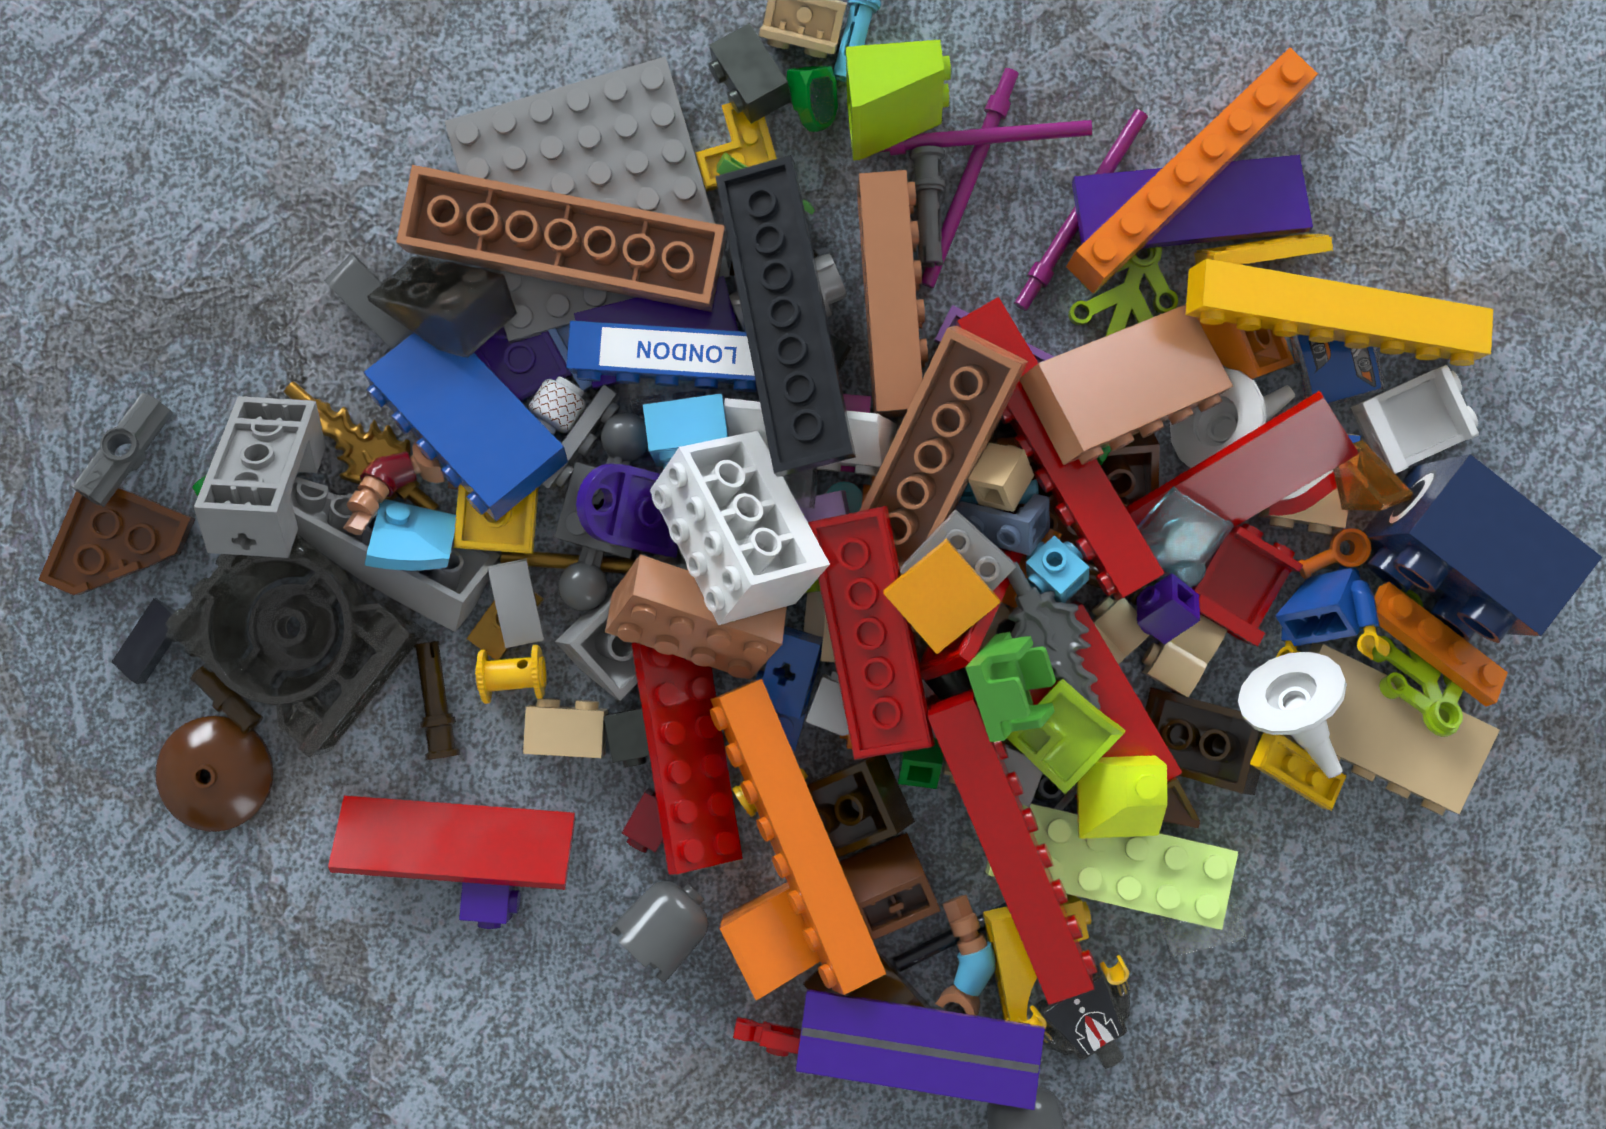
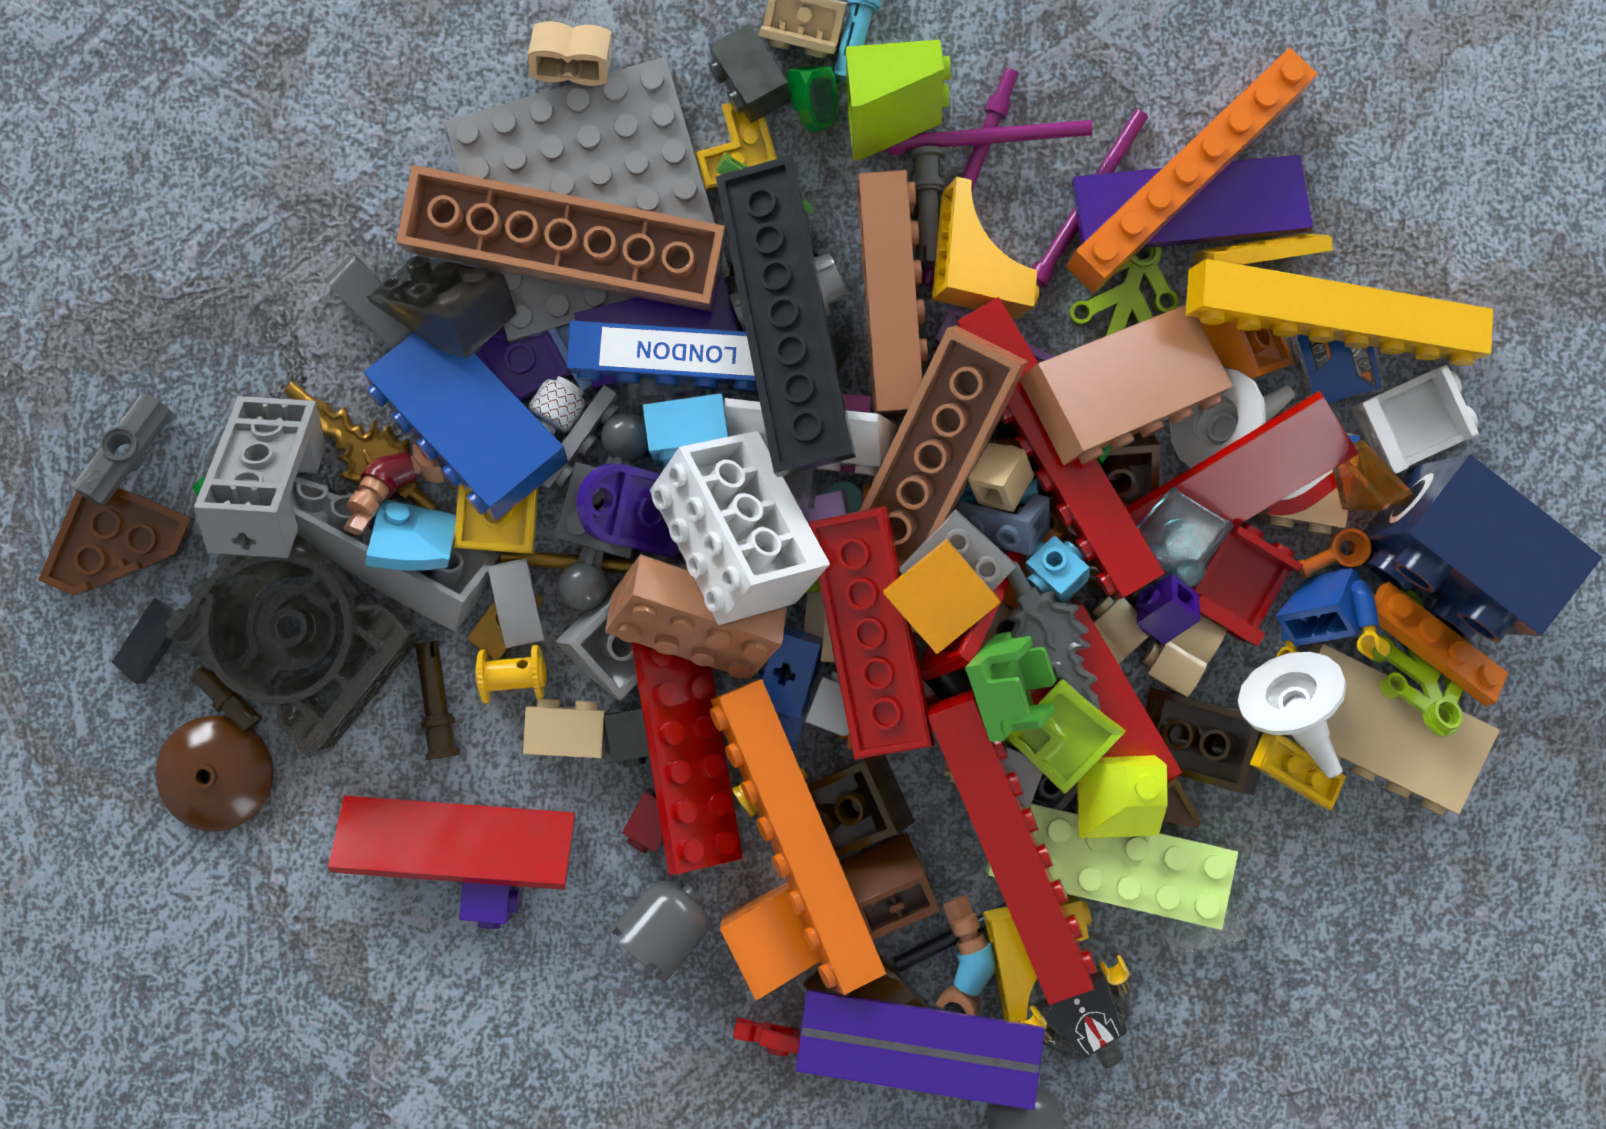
green brick [898,737,943,789] -> none
none -> tan brick [528,21,612,86]
none -> yellow arch [932,177,1039,319]

